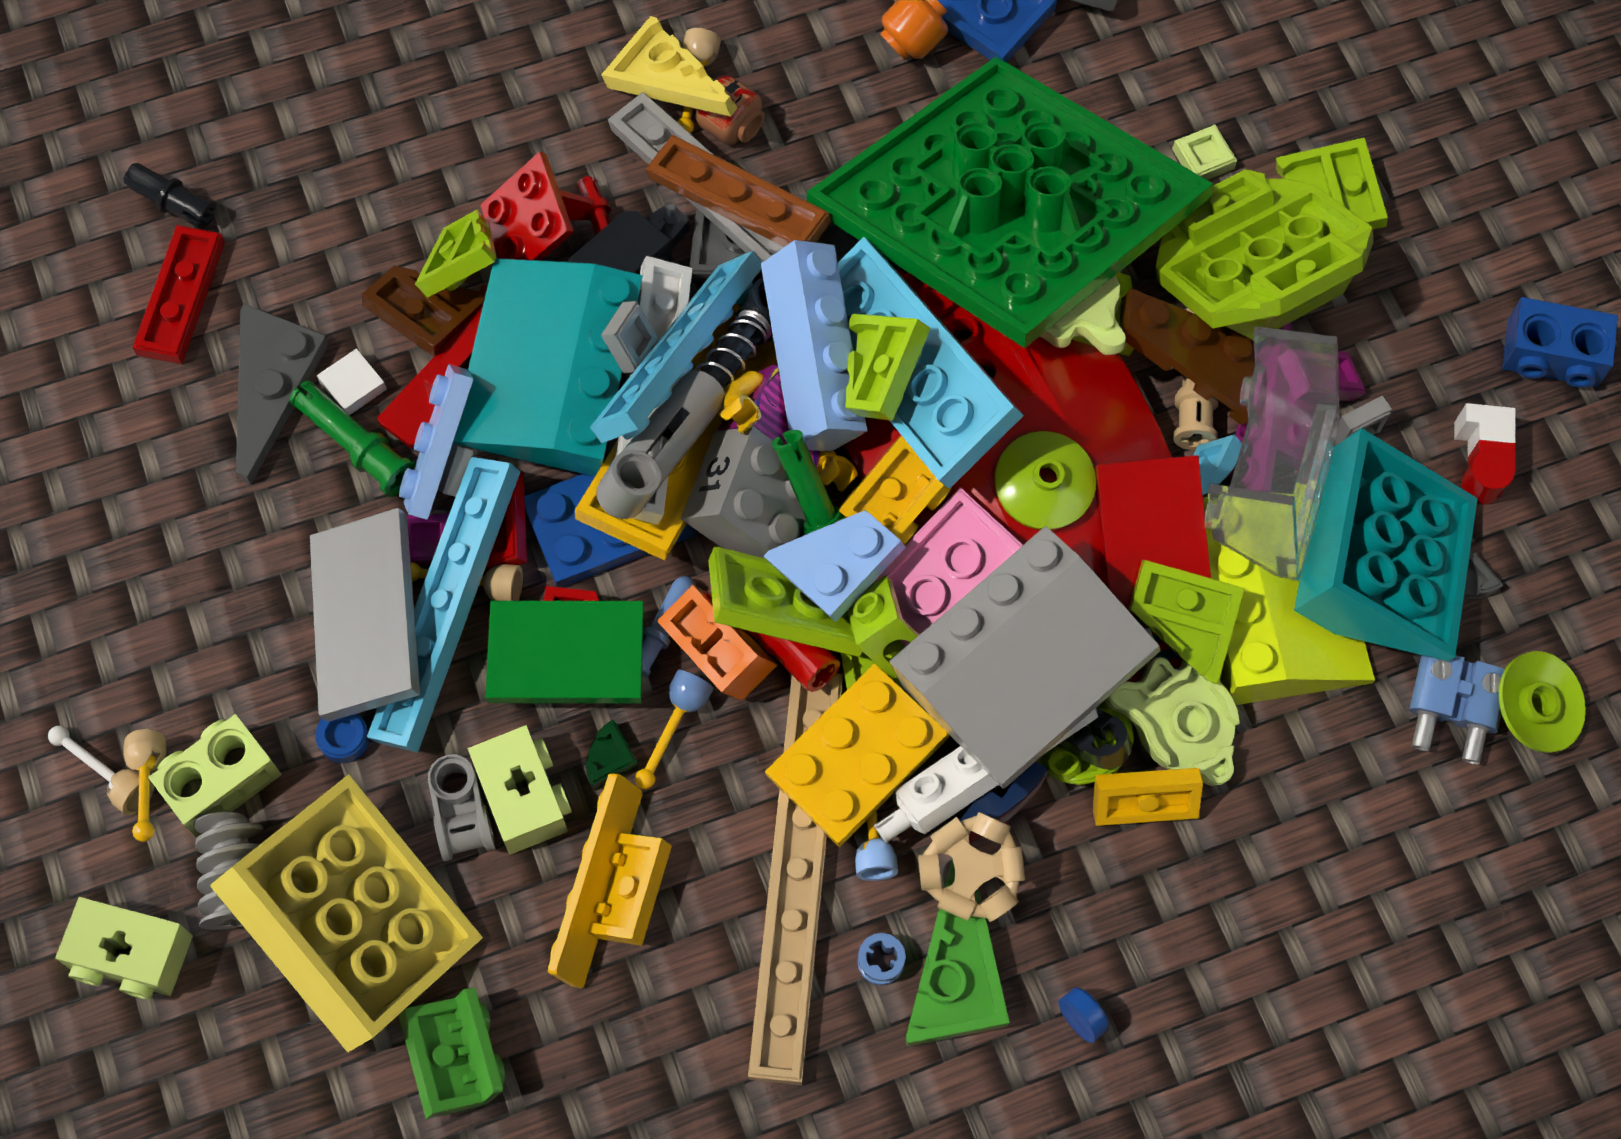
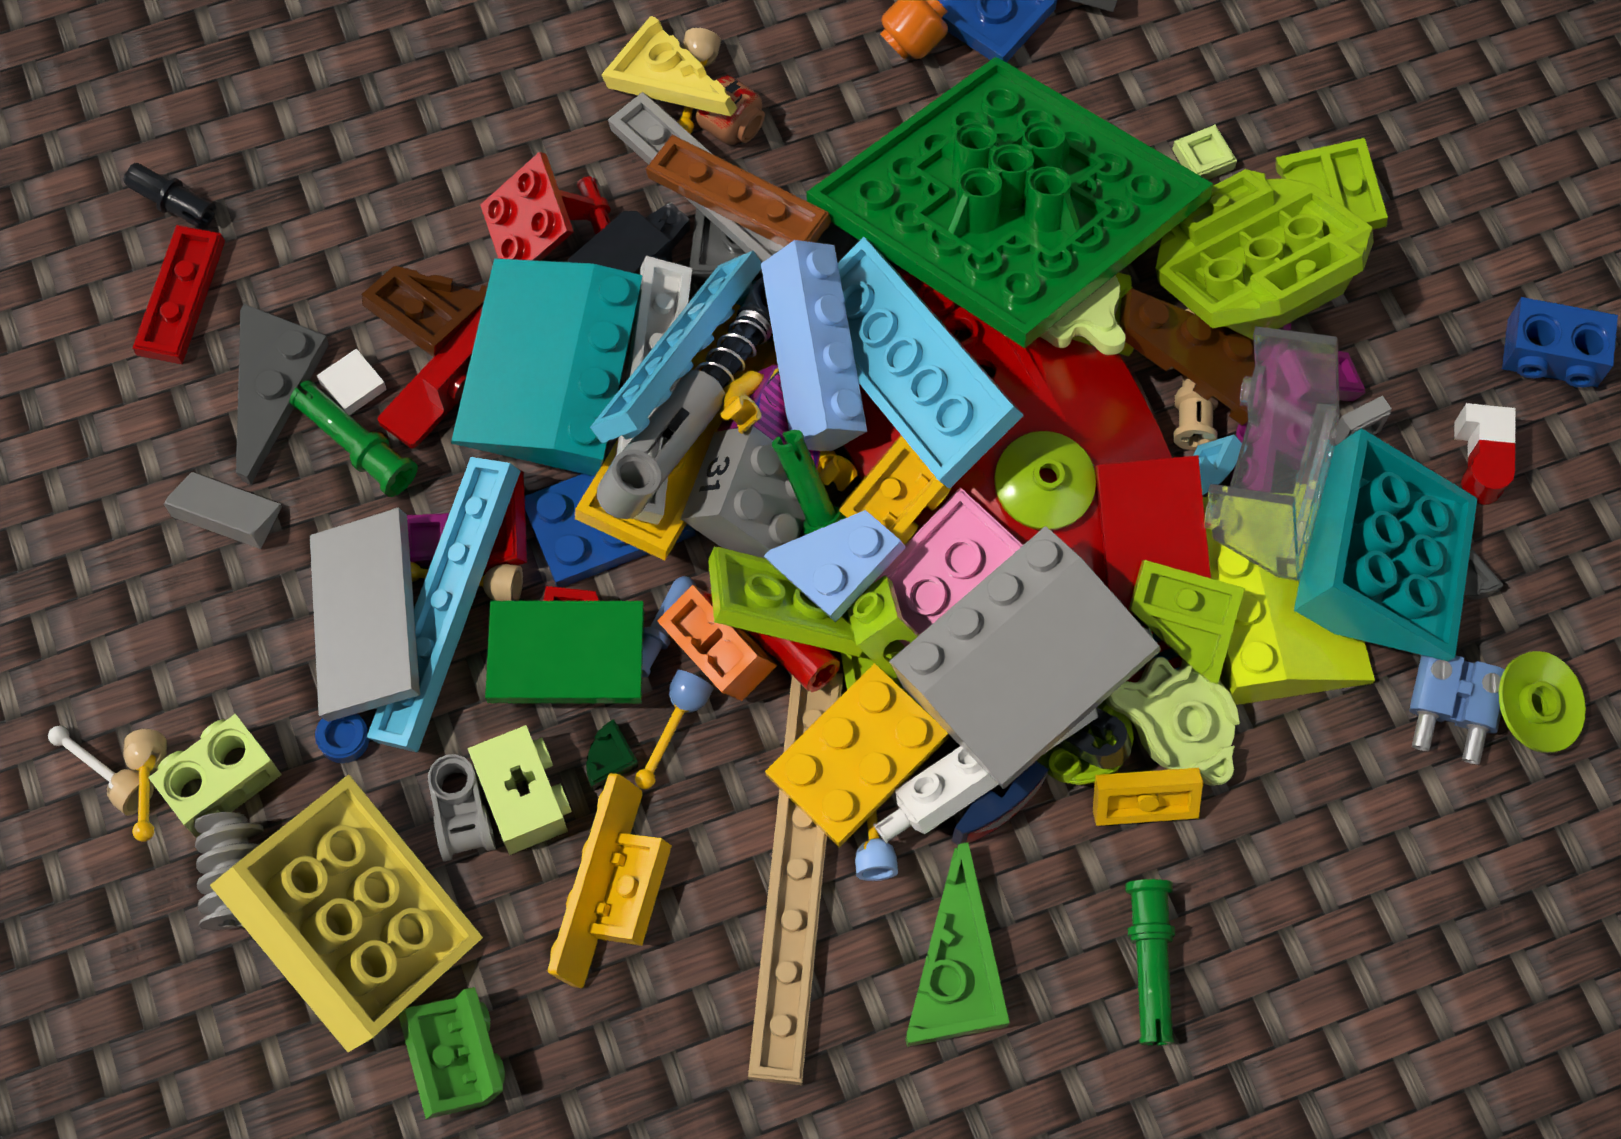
yellowish green brick [55,897,193,1000] -> none
light blue plate [399,364,474,520] -> none
lime wing [415,210,496,298] -> none
light grey tile [438,444,474,497] -> none
light grey tile [601,301,658,373] -> none
lime wing [845,314,931,421] -> none
medium blue bush [857,933,906,986] -> none
tan piece [918,812,1025,922] -> none
blue tile [1058,987,1109,1043] -> none
none -> light grey slope [164,472,282,549]
none -> green pin [1125,879,1175,1046]

